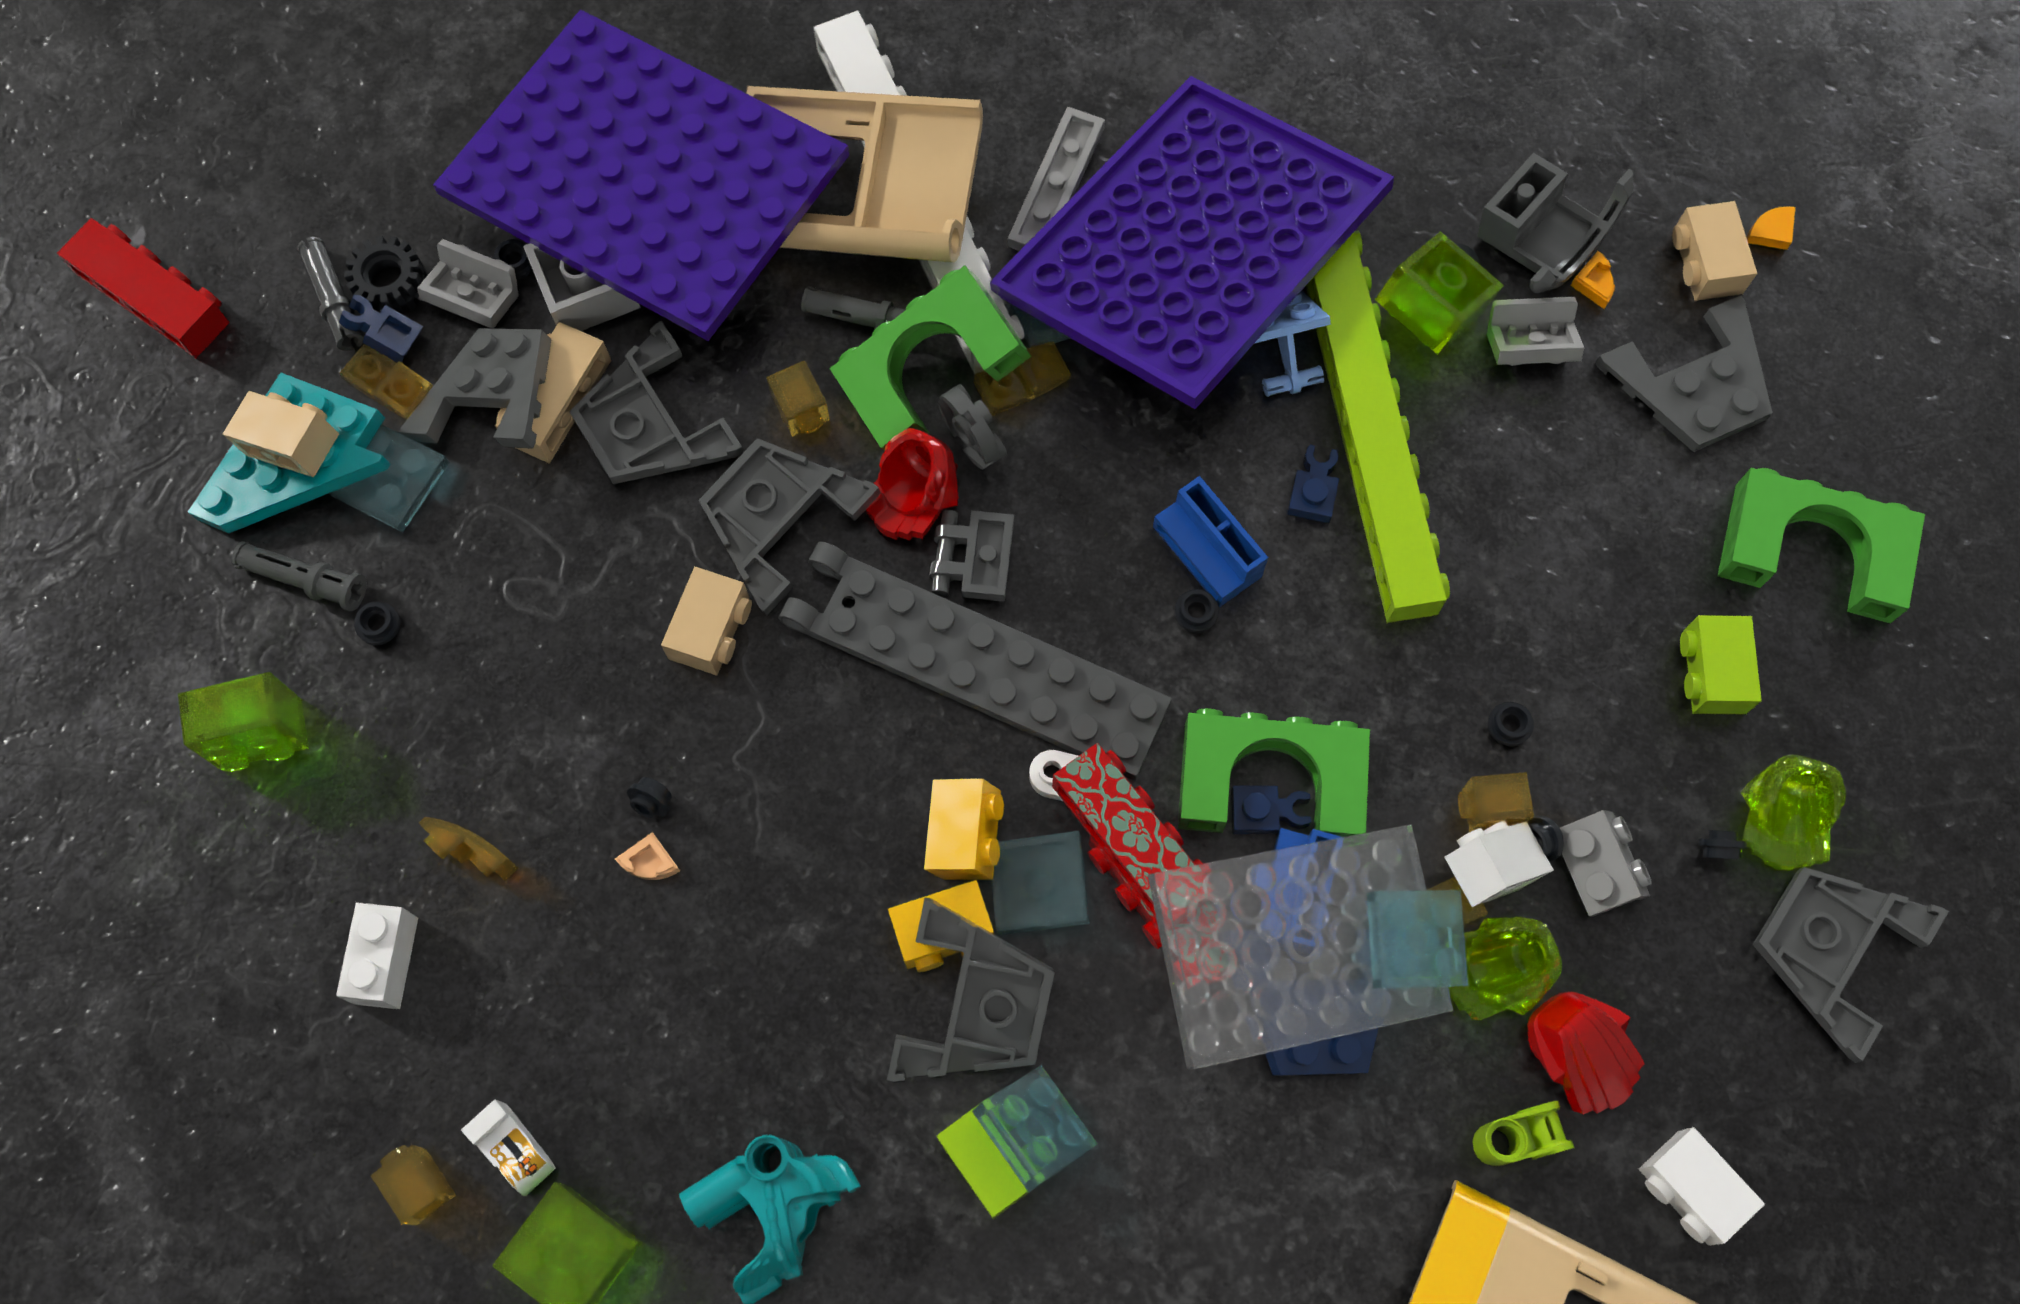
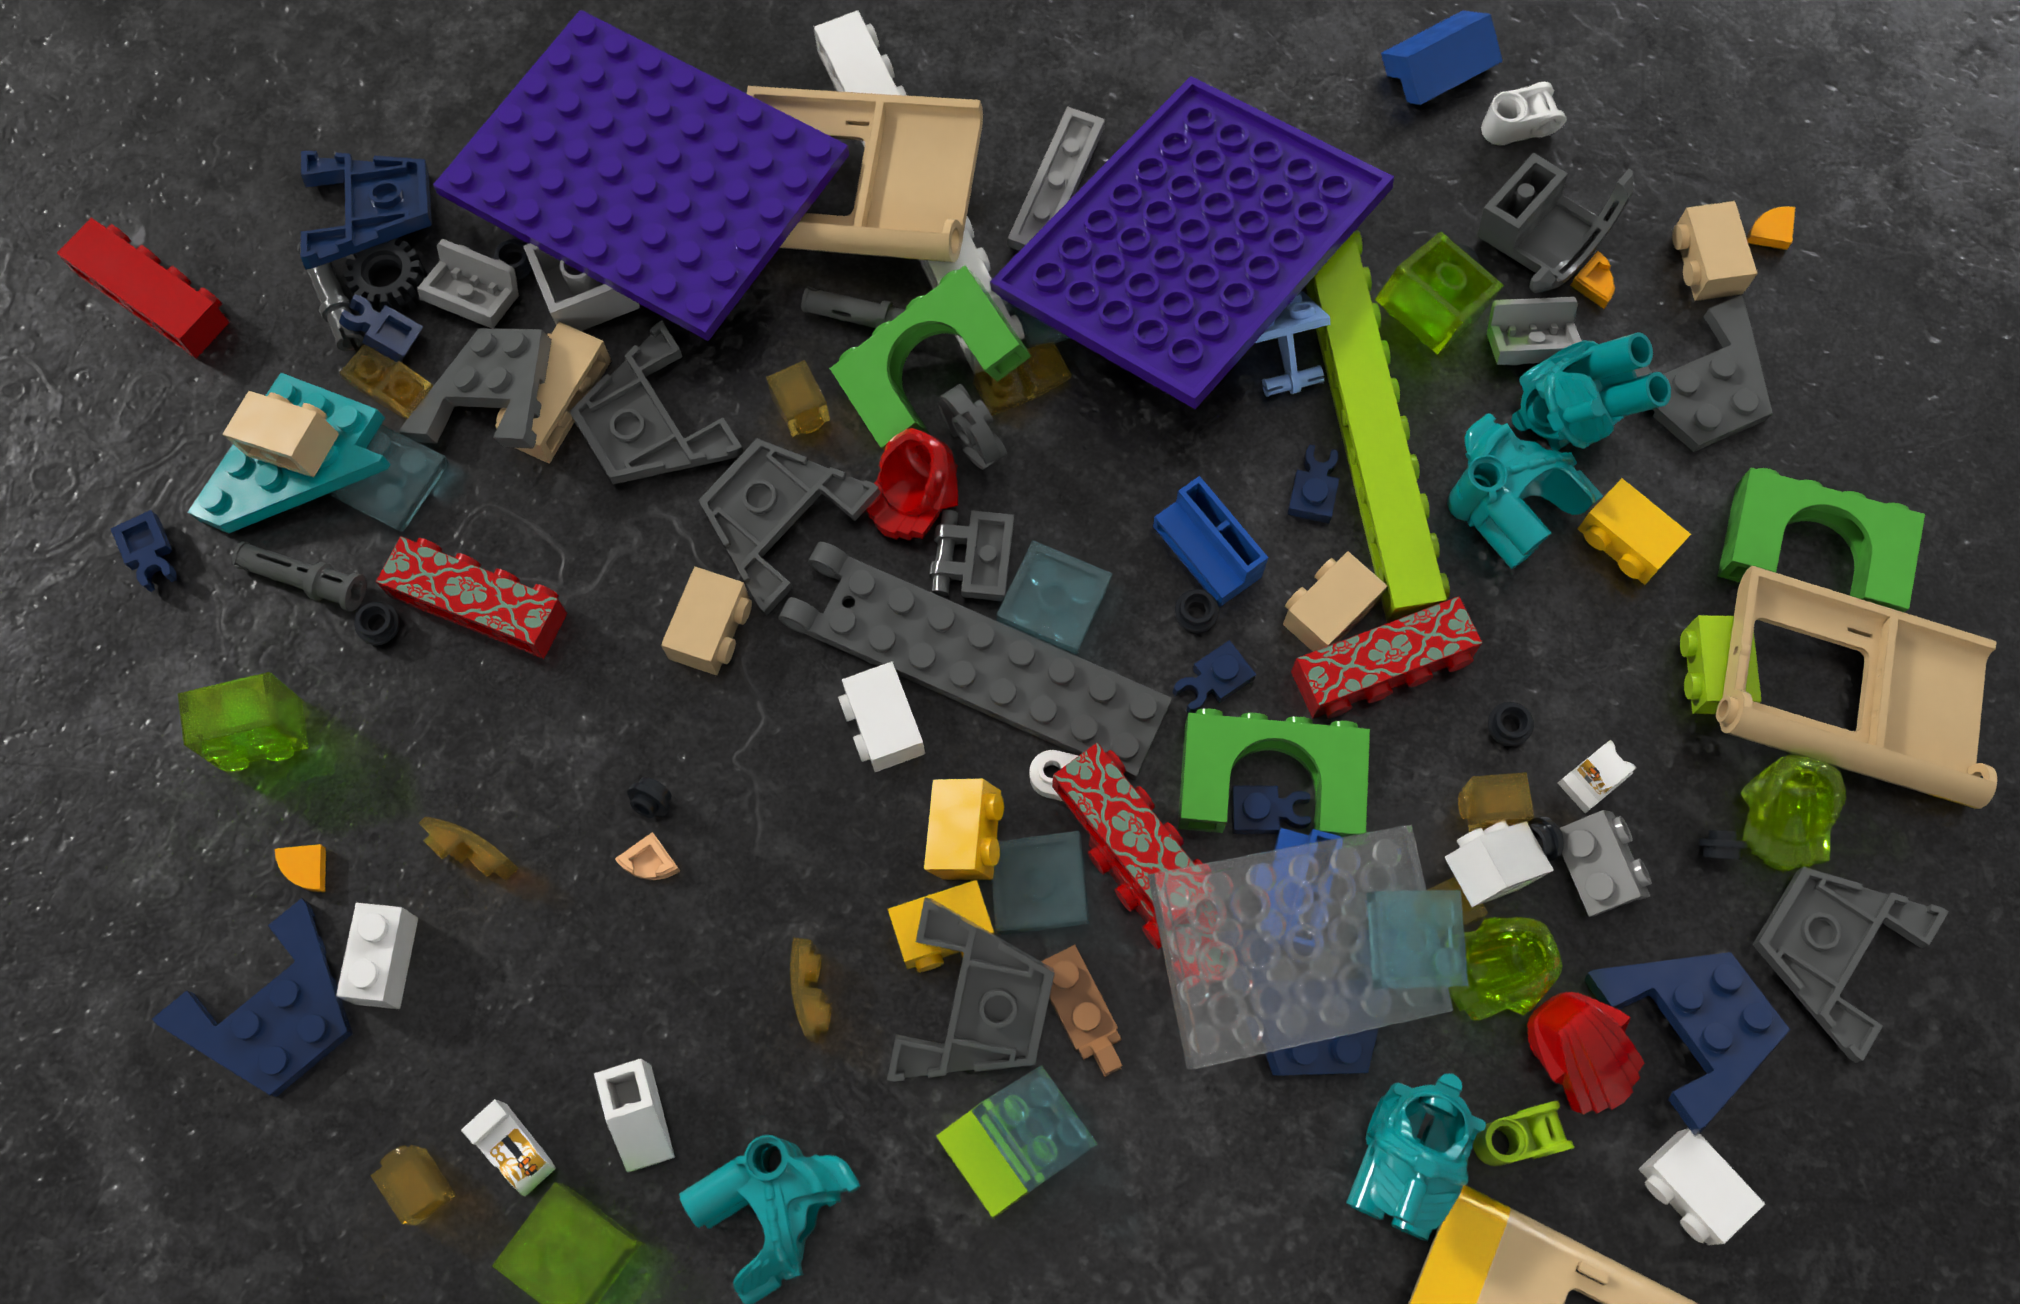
none -> dark blue plate [110,510,177,592]
none -> dark blue wing [152,898,353,1097]
none -> light orange tile [275,844,326,892]
none -> dark blue wing [300,151,432,270]
none -> red brick [376,536,567,659]
none -> white slope [594,1059,675,1173]
none -> clear yellow slope [790,937,832,1043]
none -> white brick [838,661,925,772]
none -> clear light blue plate [997,540,1113,655]
none -> medium nougat hinge [1041,945,1122,1077]
none -> dark blue plate [1173,640,1256,713]
none -> tan brick [1283,551,1387,652]
none -> red brick [1291,596,1482,719]
none -> teal helmet [1346,1073,1486,1241]
none -> blue piece [1381,10,1503,105]
none -> teal helmet [1447,413,1603,570]
none -> white piece [1481,82,1566,145]
none -> teal helmet [1512,332,1671,451]
none -> white leg [1558,739,1636,813]
none -> yellow brick [1578,478,1691,585]
none -> dark blue wing [1584,952,1790,1136]
none -> tan piece [1716,565,1997,809]

